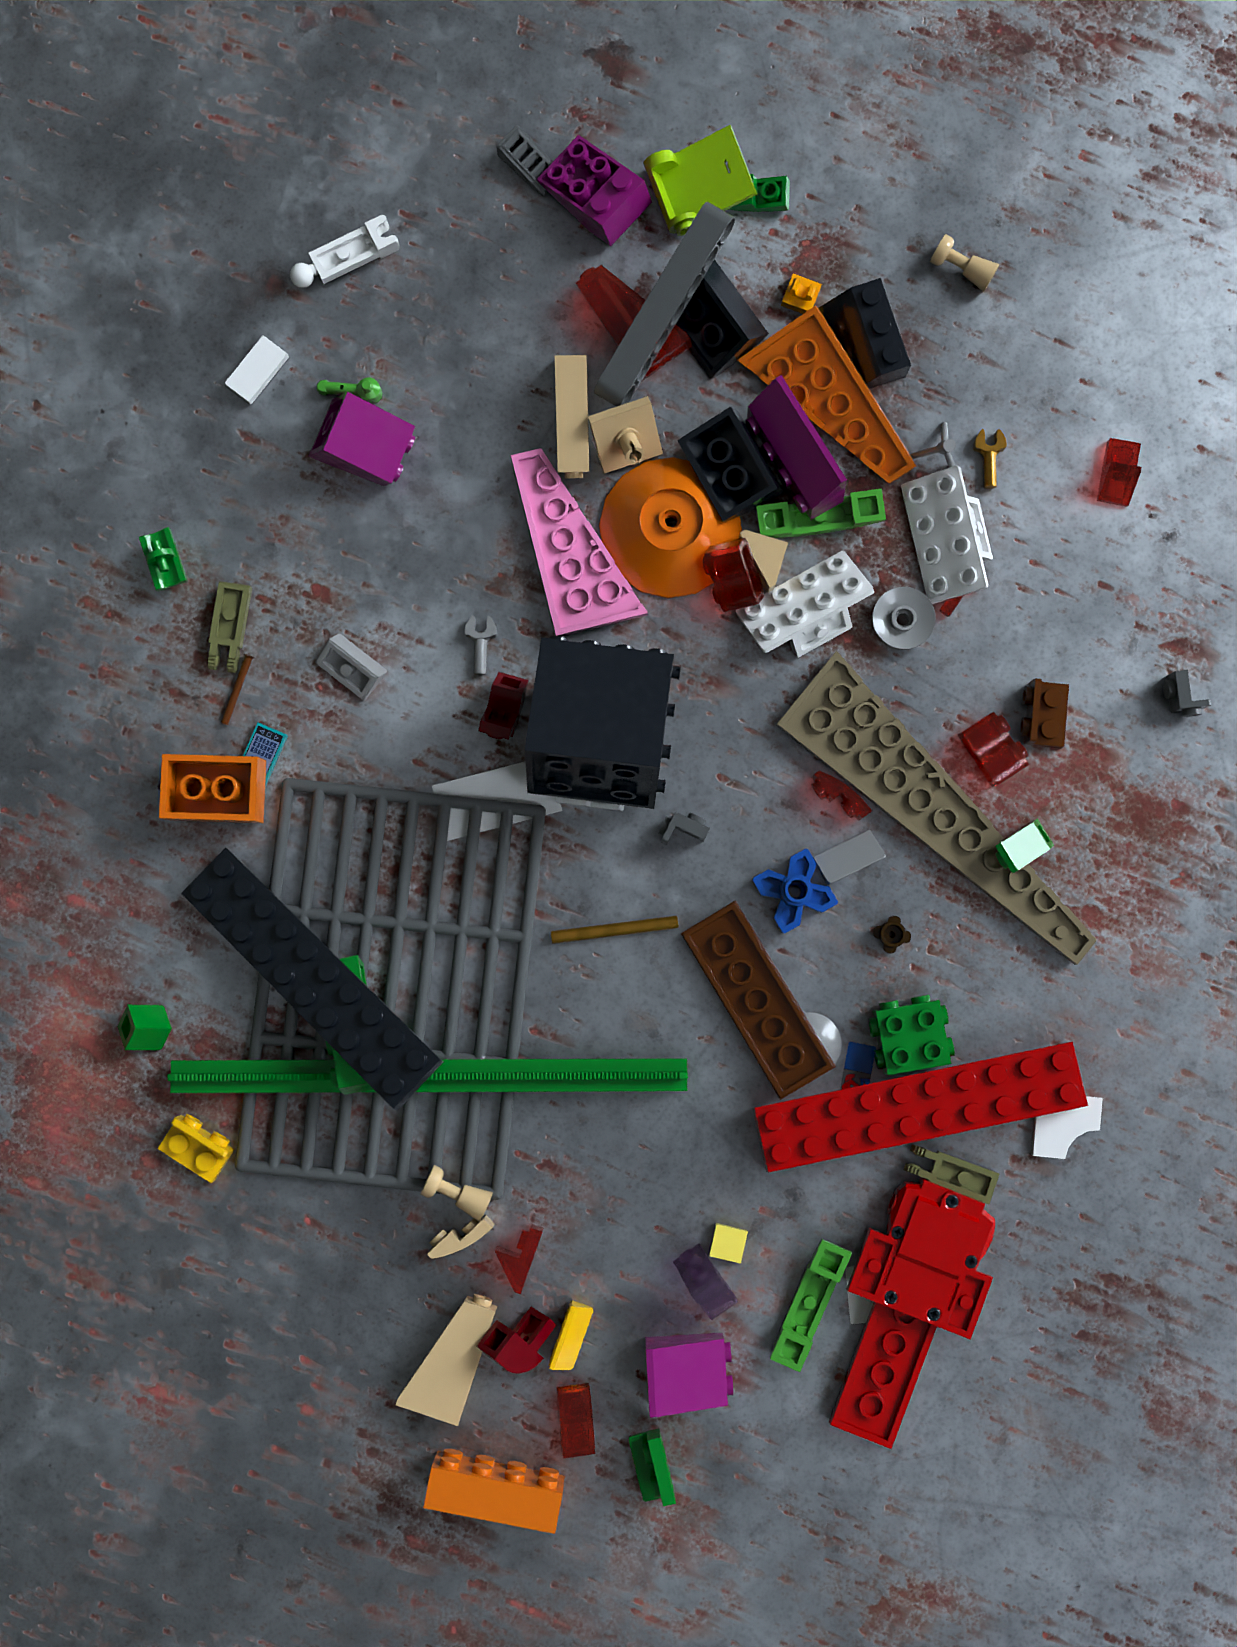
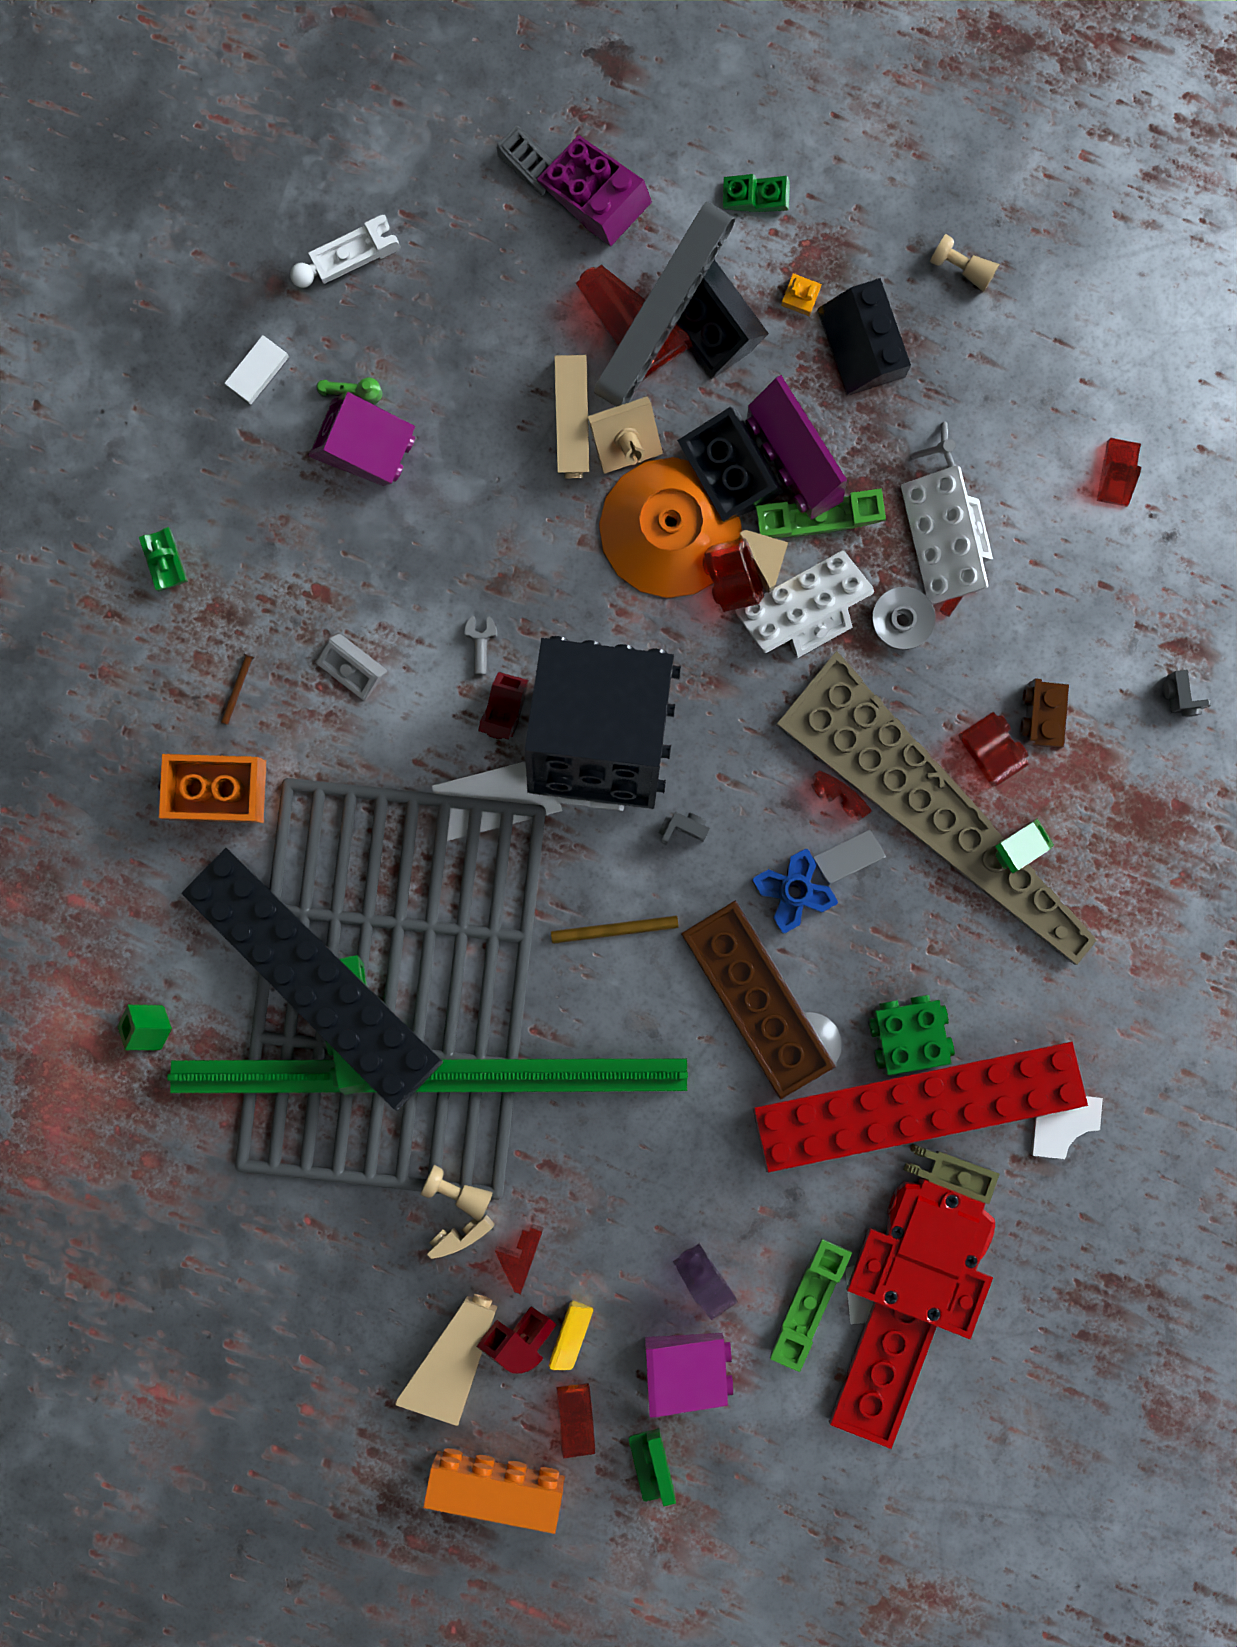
yellow bracket [158,1114,235,1183] -> none
olive hinge [208,581,252,673] -> none
tile [243,722,288,787] -> none
bright pink wing [511,448,648,637] -> none
lime door [643,125,757,236] -> none
light yellow tile [709,1223,748,1264] -> none
orange wing [738,305,917,484] -> none
blue sticker [840,1042,876,1090] -> none
dark brown plate [873,916,911,954] -> none
pearl gold bar [973,429,1007,489] -> none

